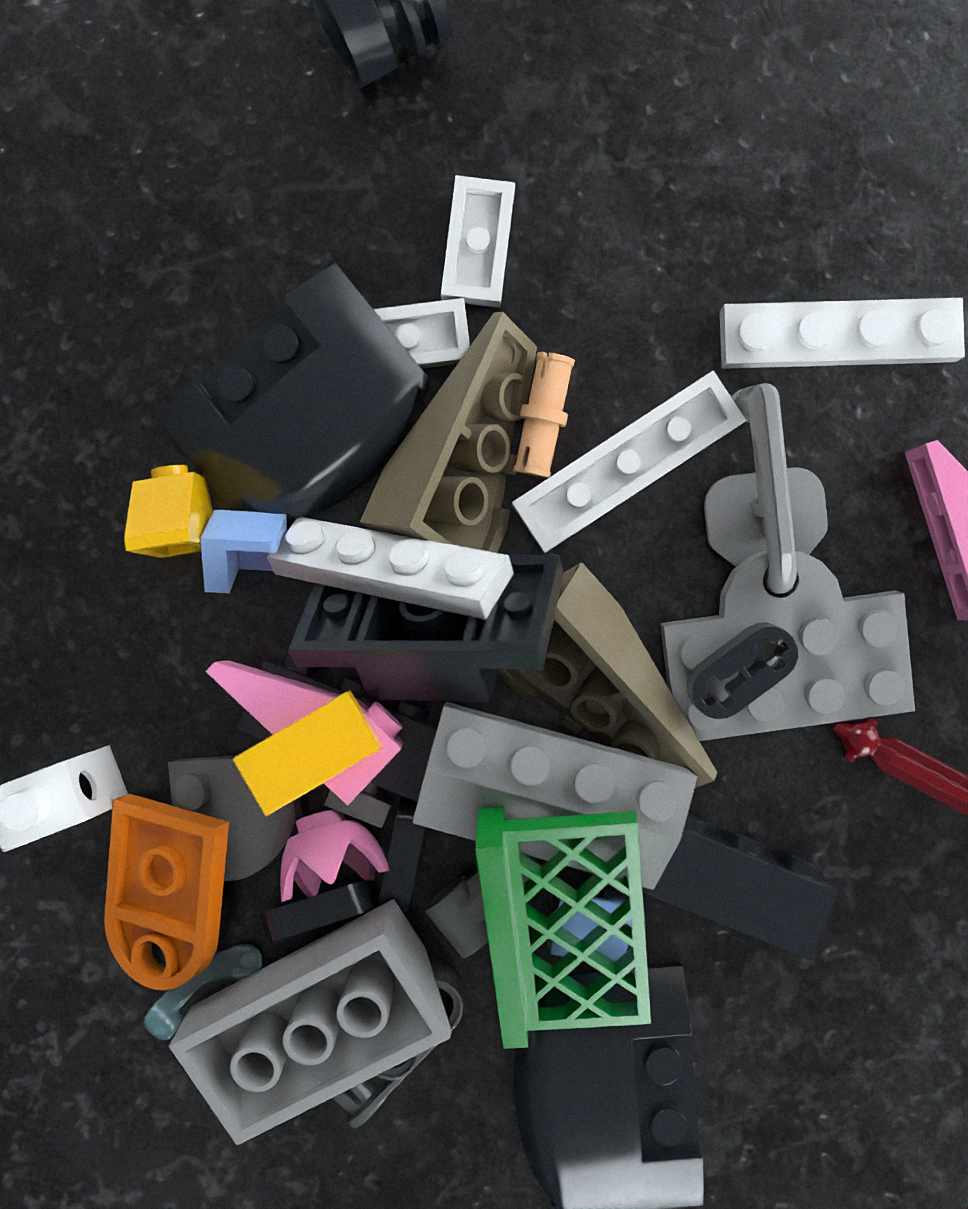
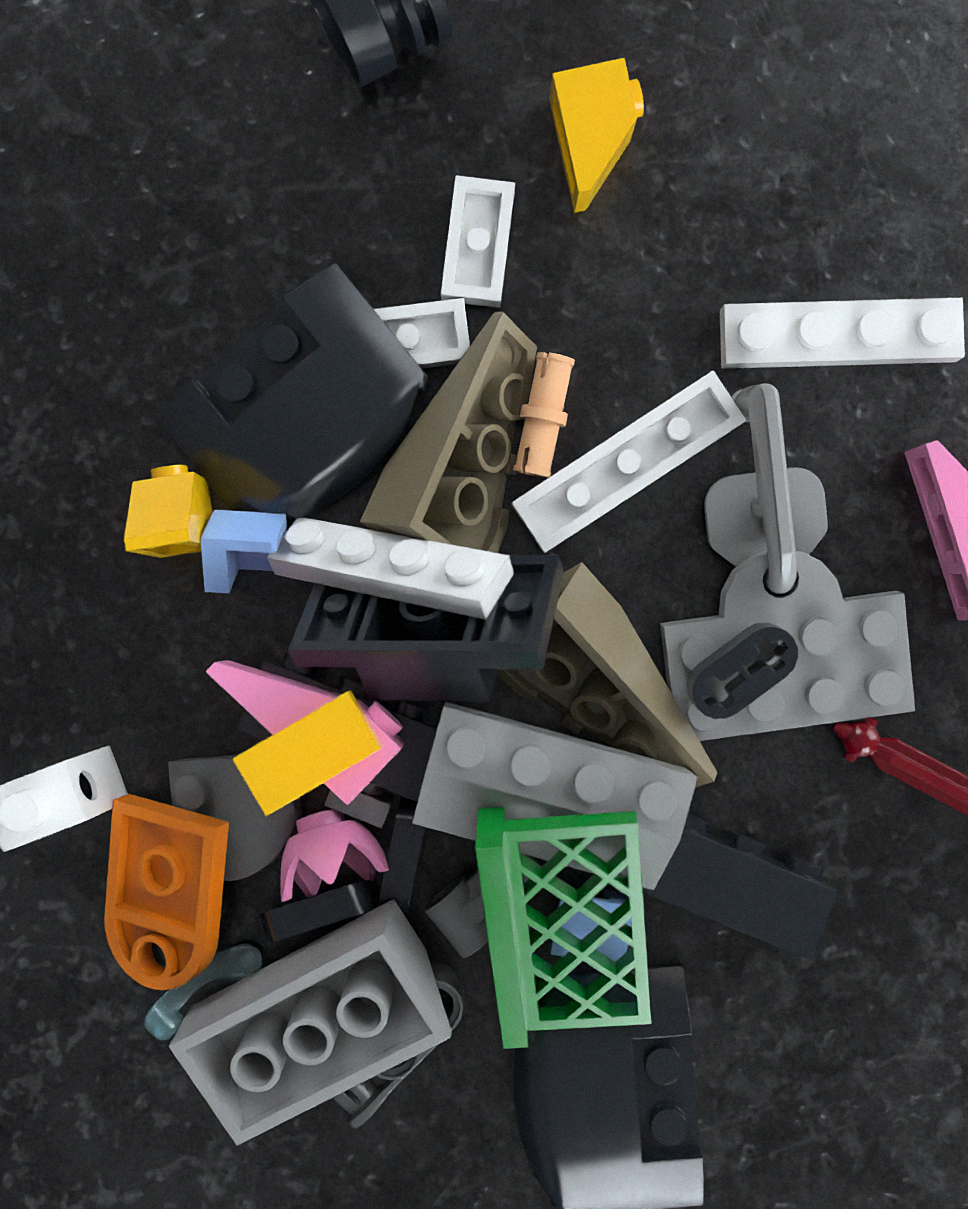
none -> yellow slope [549,58,644,213]

